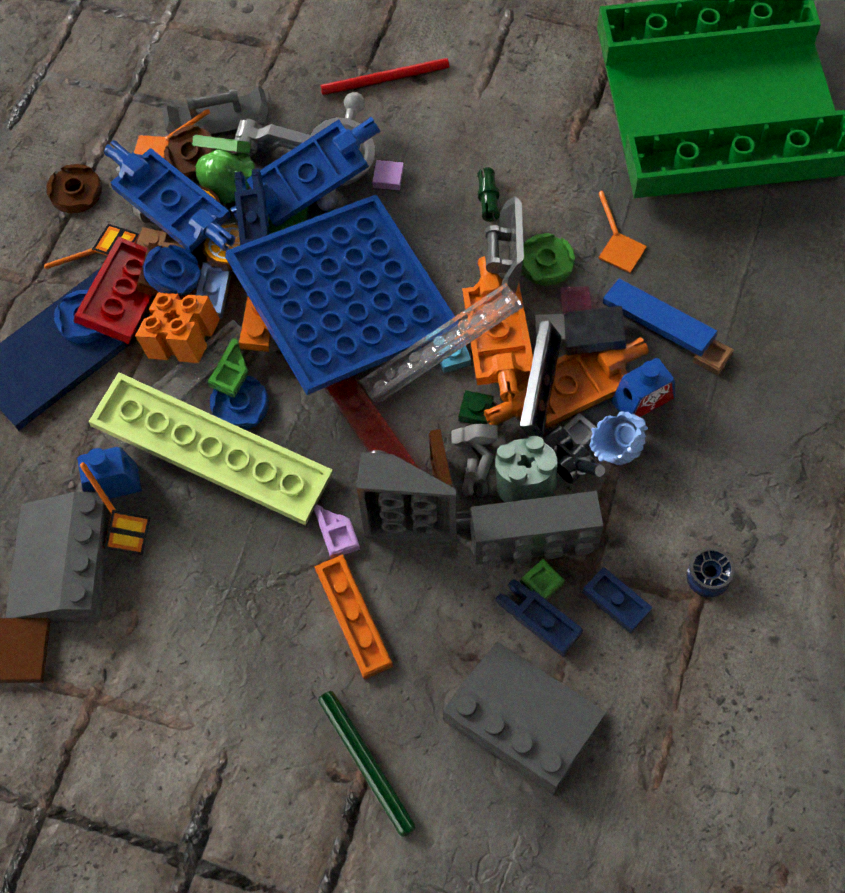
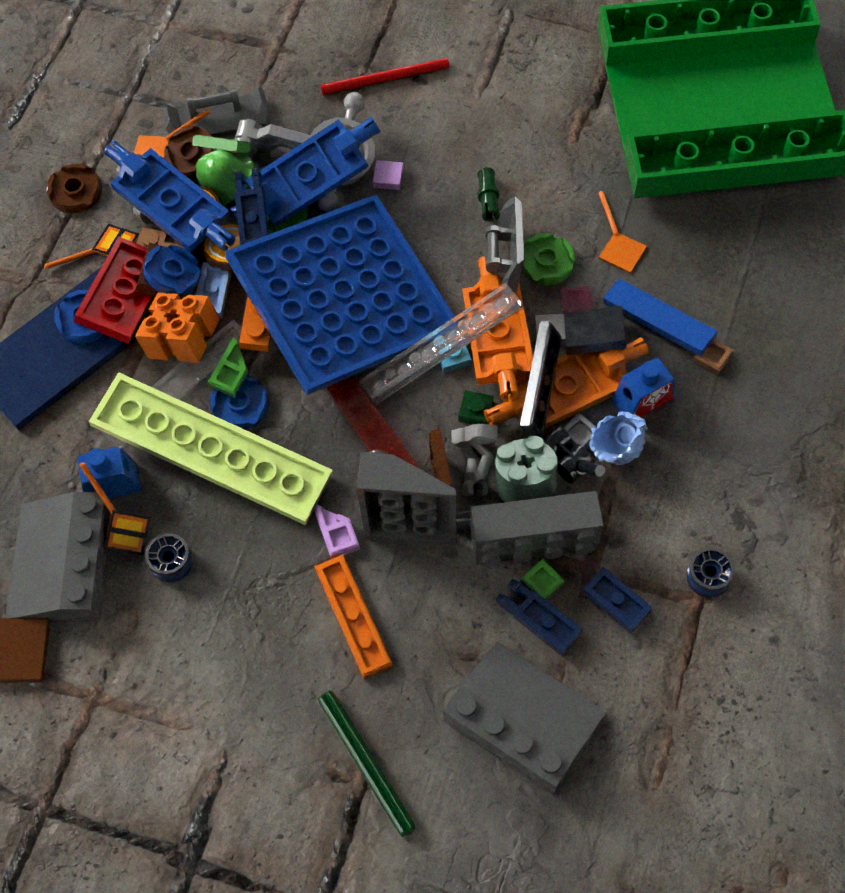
none -> dark blue wheel [145,533,193,583]

